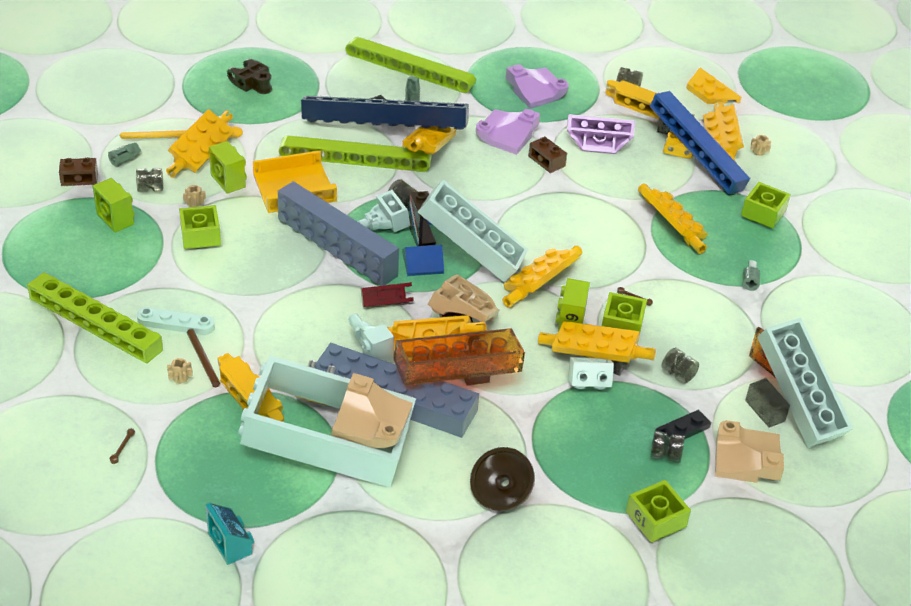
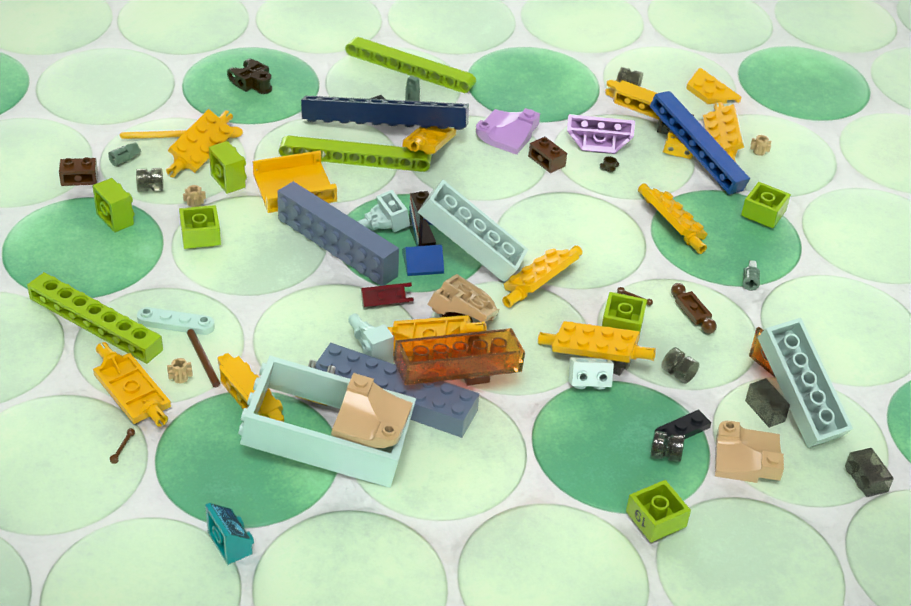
clear smoke wheel [388,179,418,211] -> none
dark brown dish [470,447,535,512] -> none
lavender slope [506,64,569,108] -> none
lime brick [555,278,590,332] -> none
none -> yellow plate [93,342,171,427]
none -> dark brown plate [600,156,619,172]
none -> reddish brown plate [671,283,717,334]
none -> clear smoke brick [845,447,894,498]

